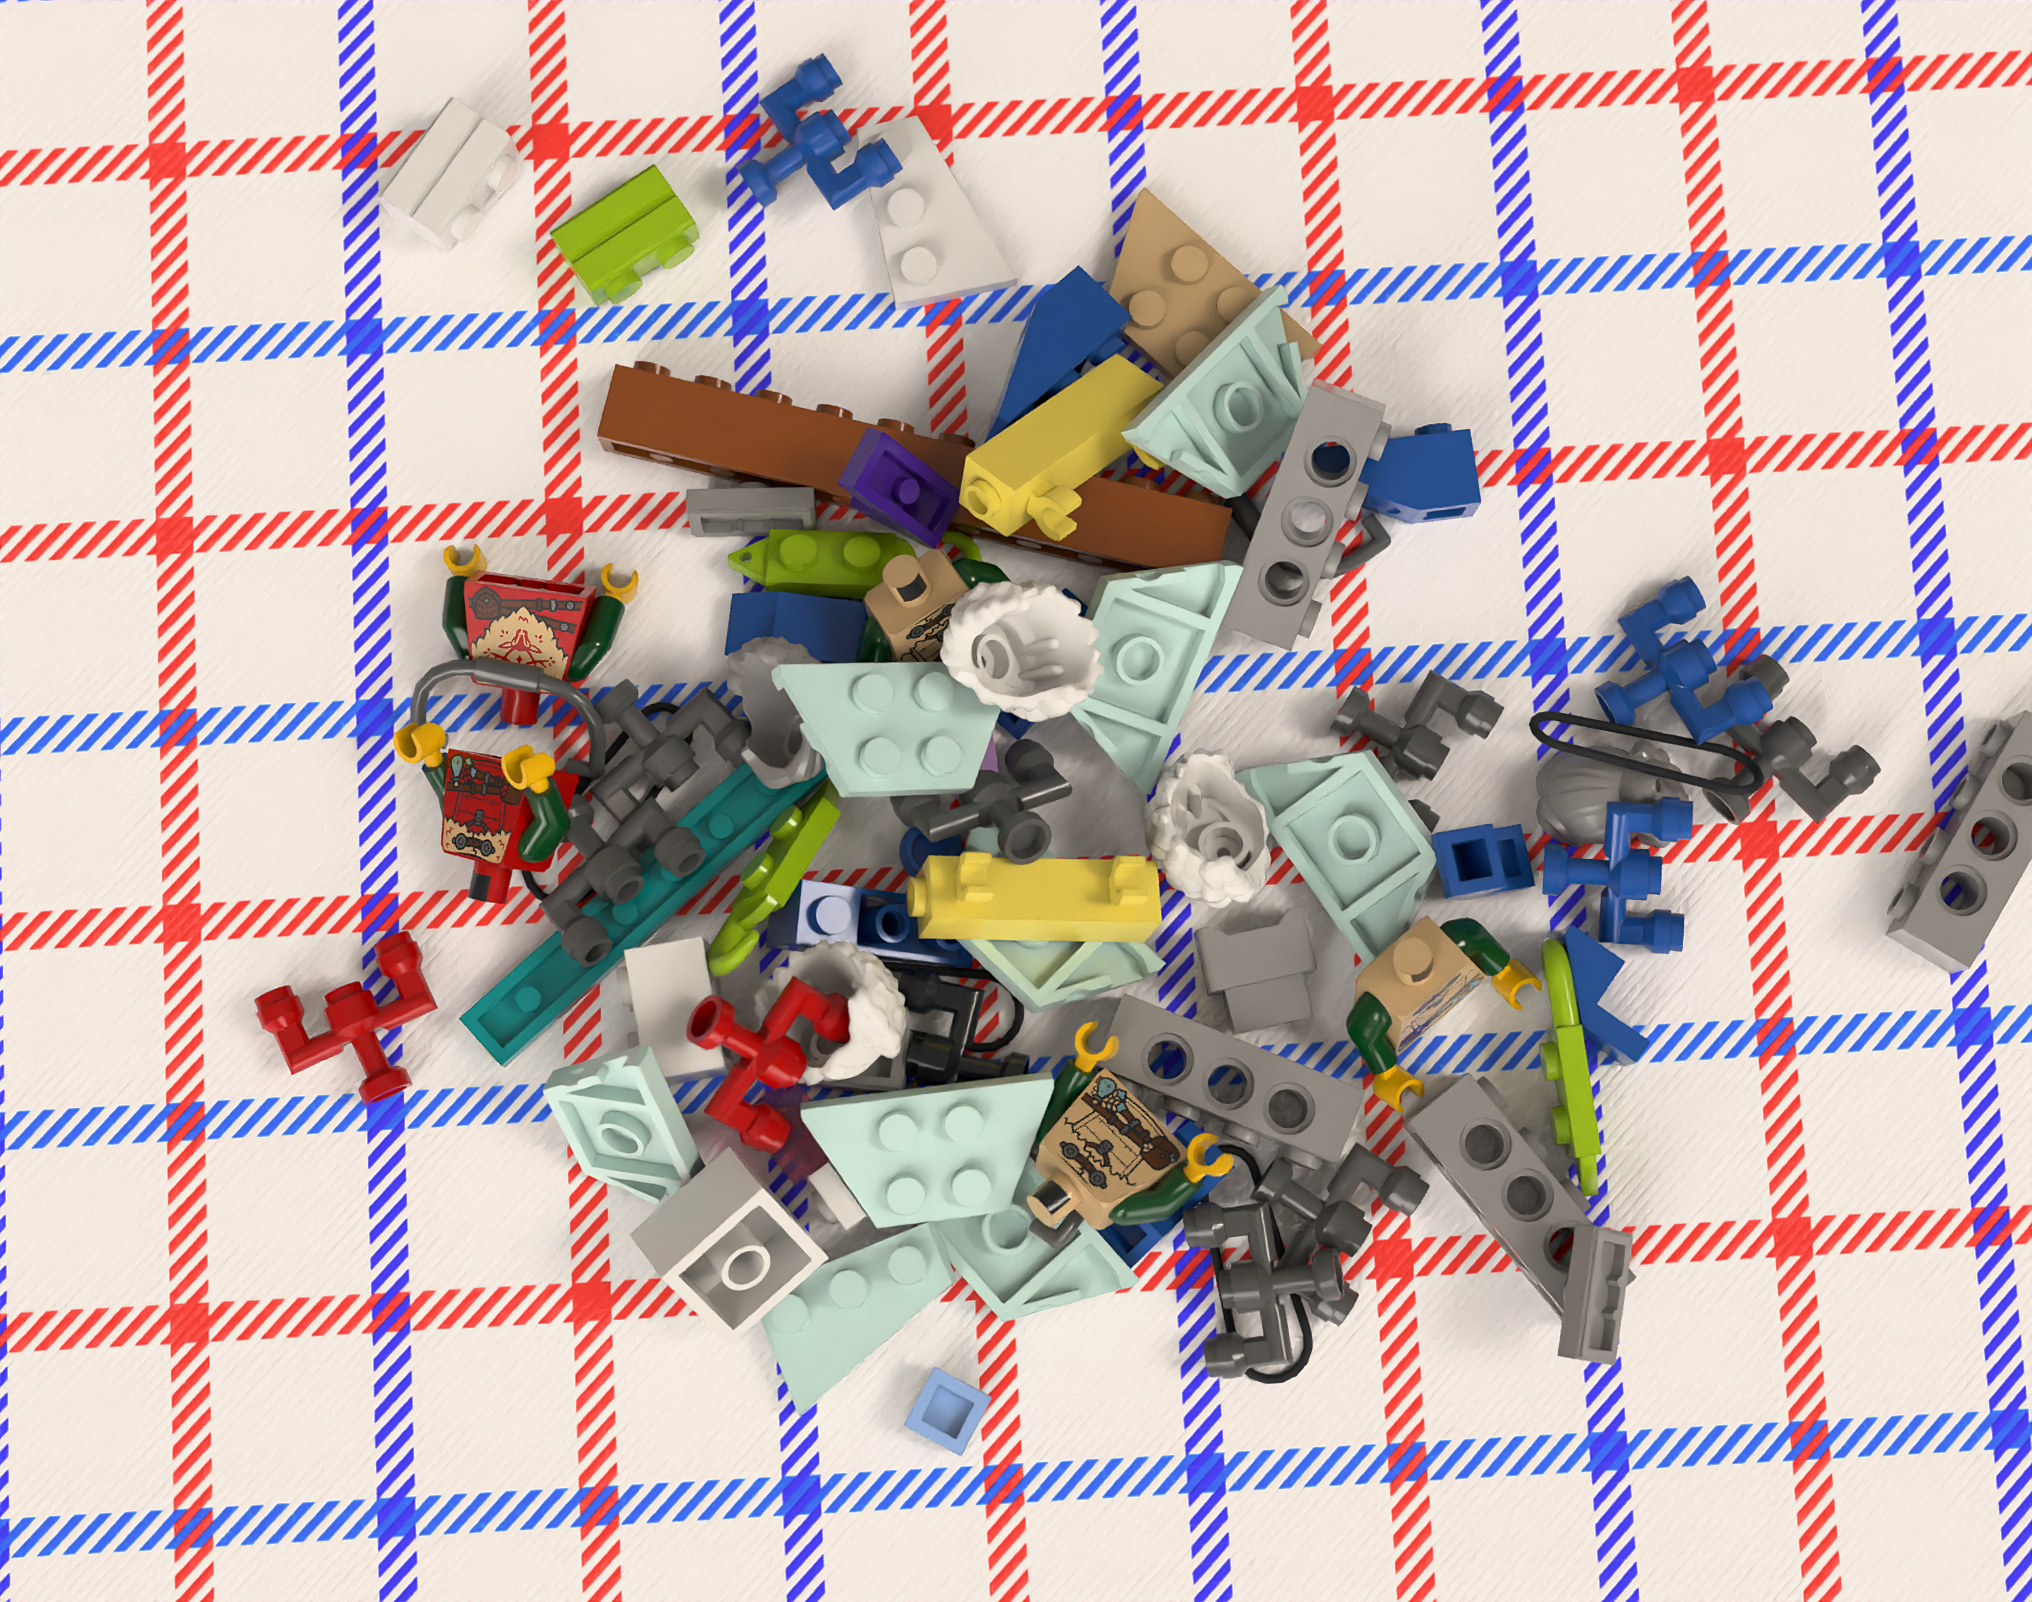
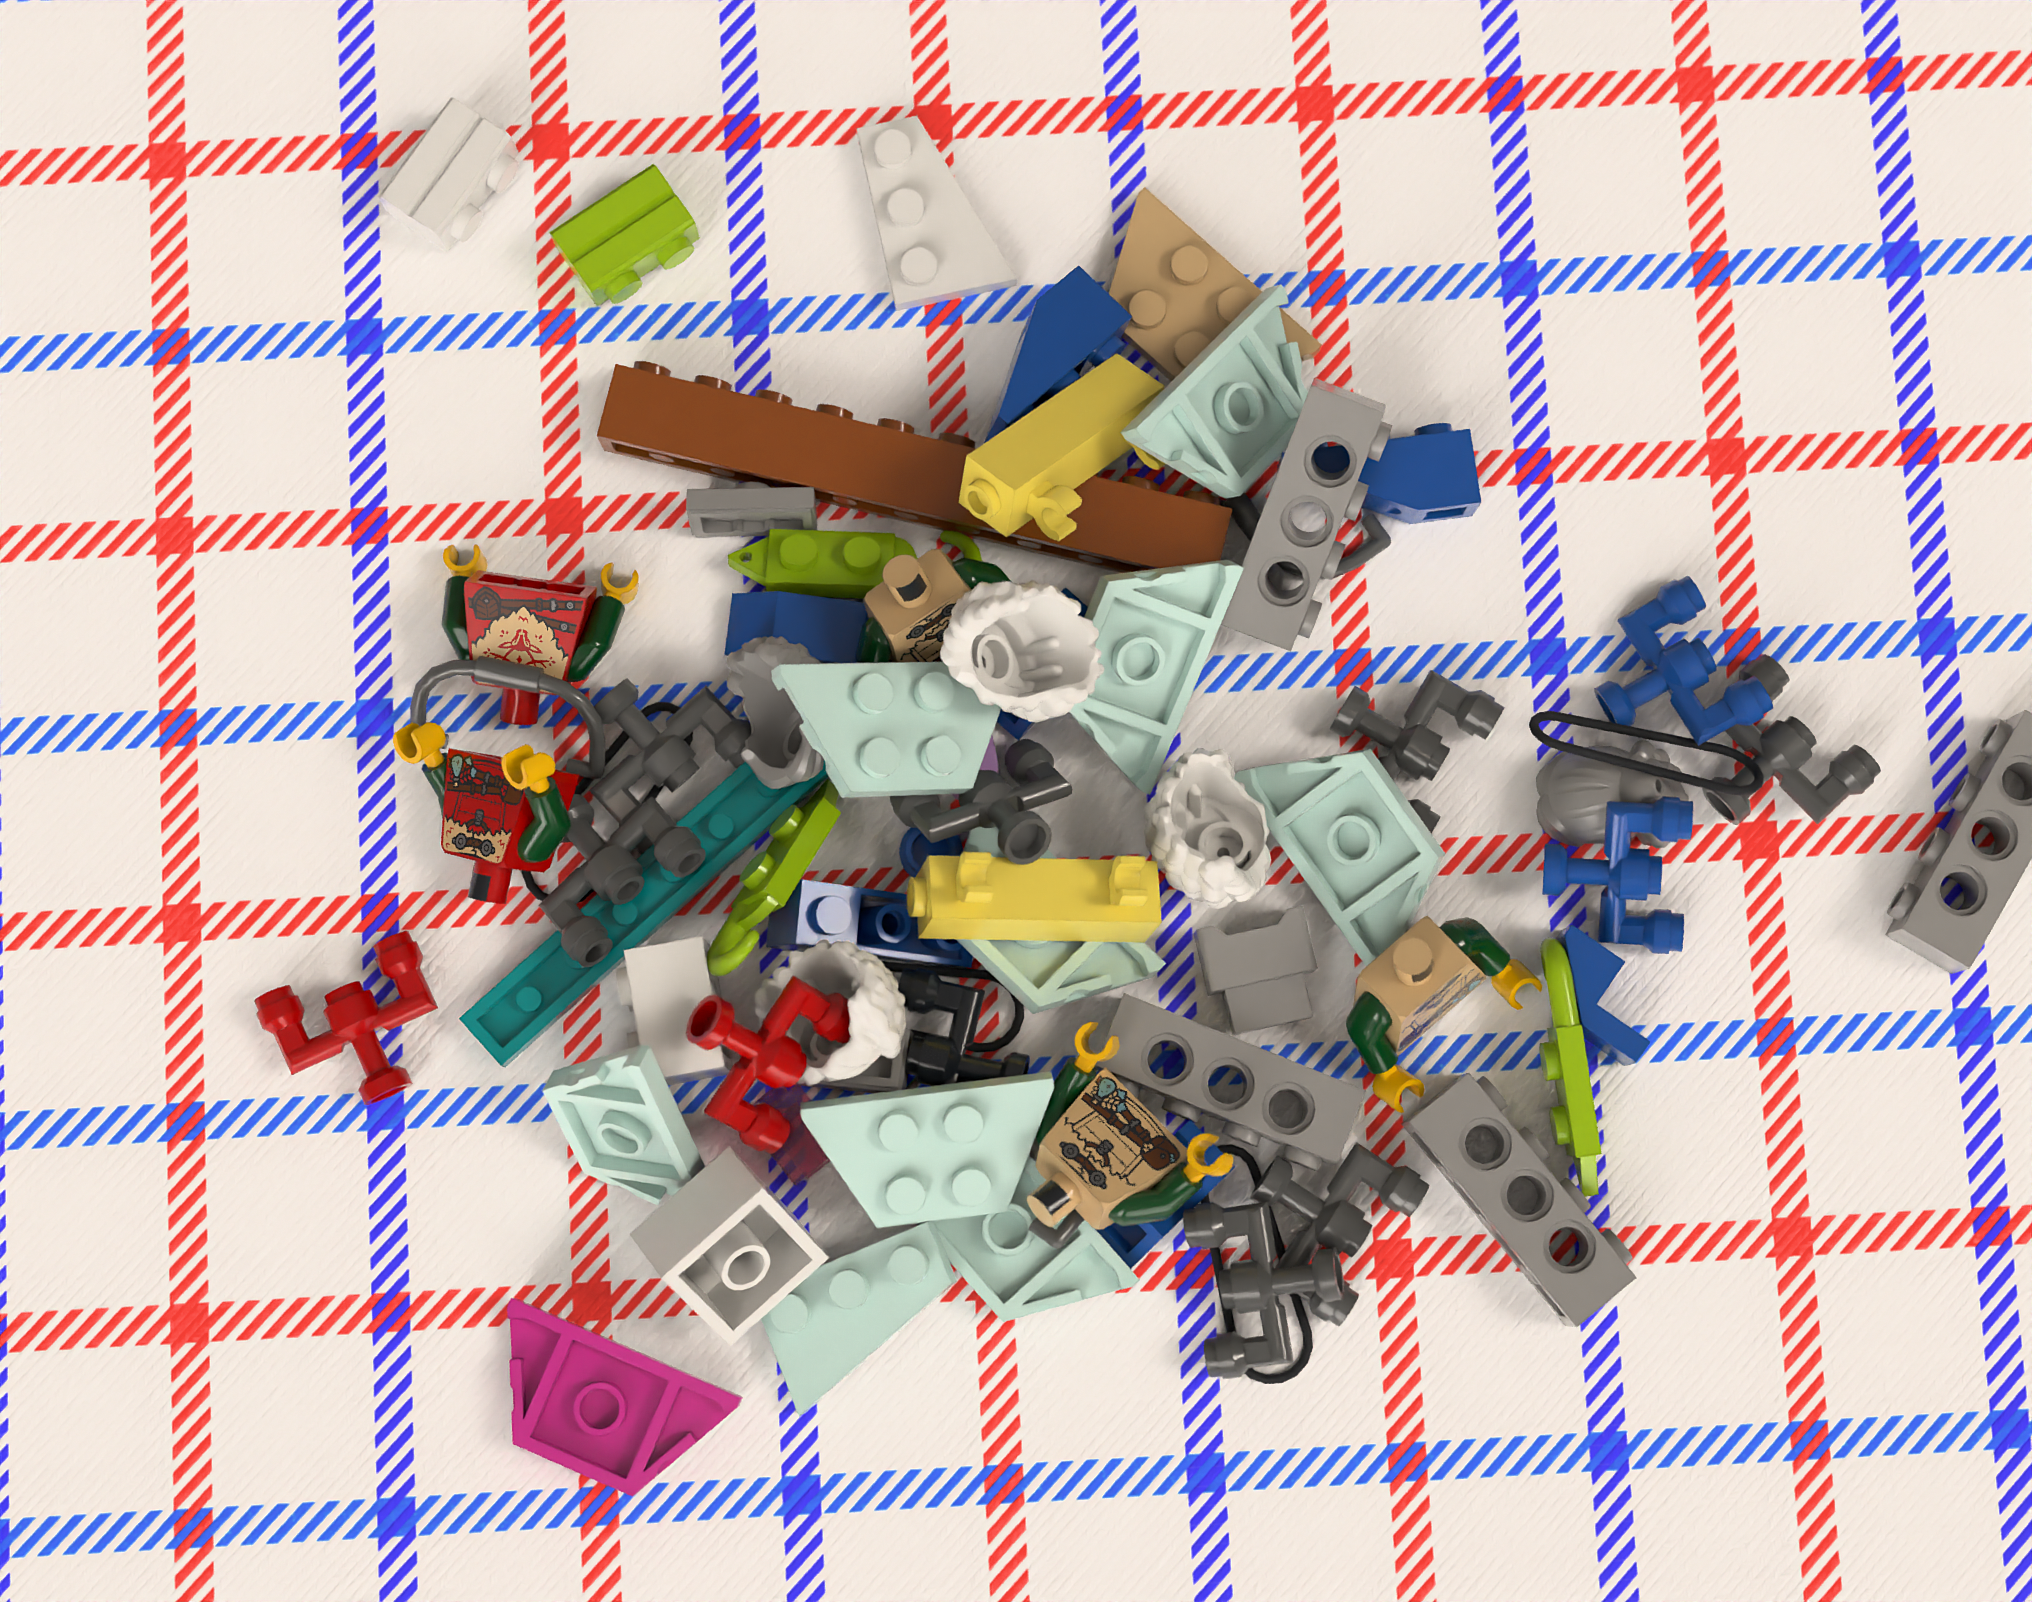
blue piece [736,53,903,211] -> none
white plate [808,1161,869,1231] -> none
dark purple slope [837,427,960,549] -> none
light blue plate [903,1366,992,1456] -> none
blue slope [1430,823,1536,900] -> none
light grey plate [1557,1223,1633,1366] -> none
none -> dark pink wing [507,1297,743,1497]

